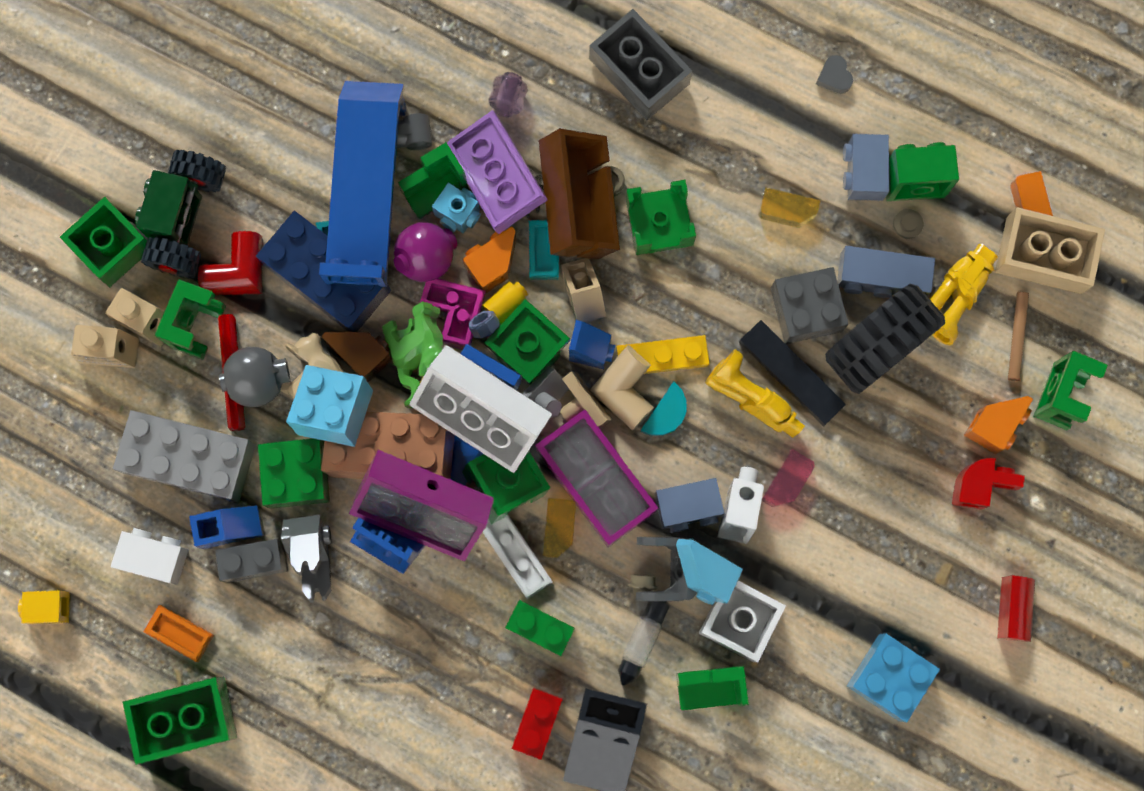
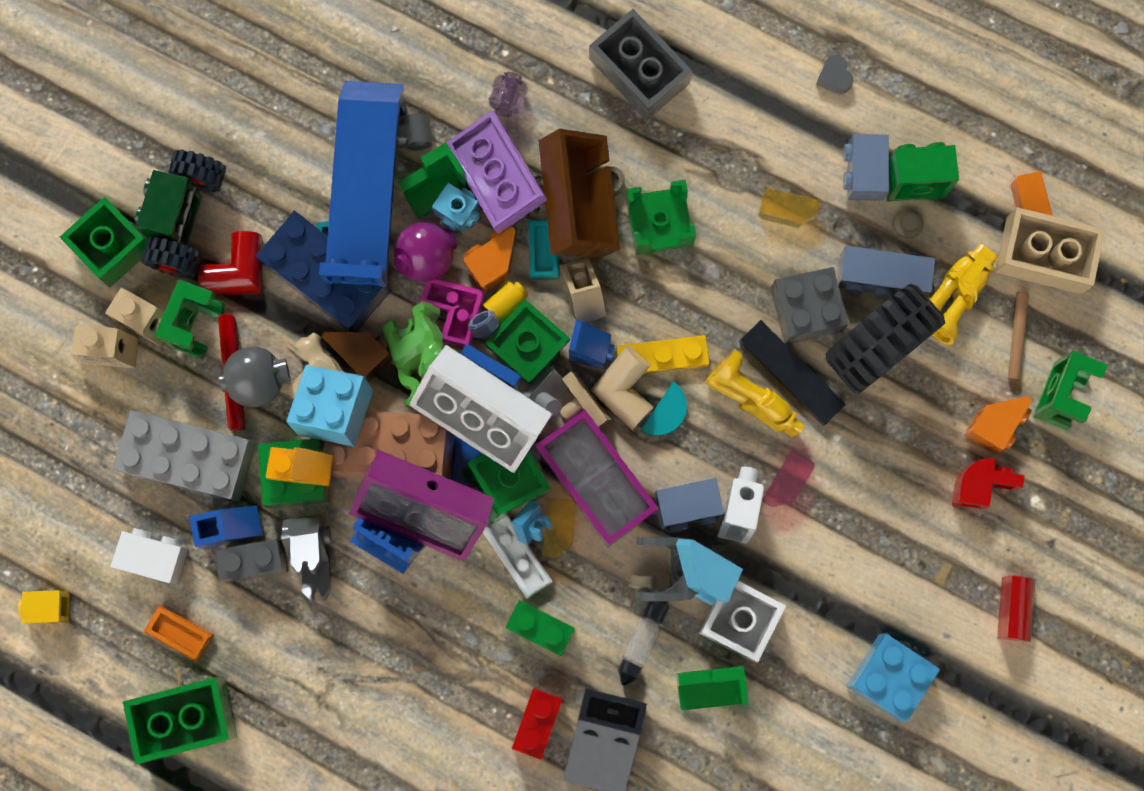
none -> light orange slope [266,447,334,487]
none -> dark azure tile [512,501,553,545]

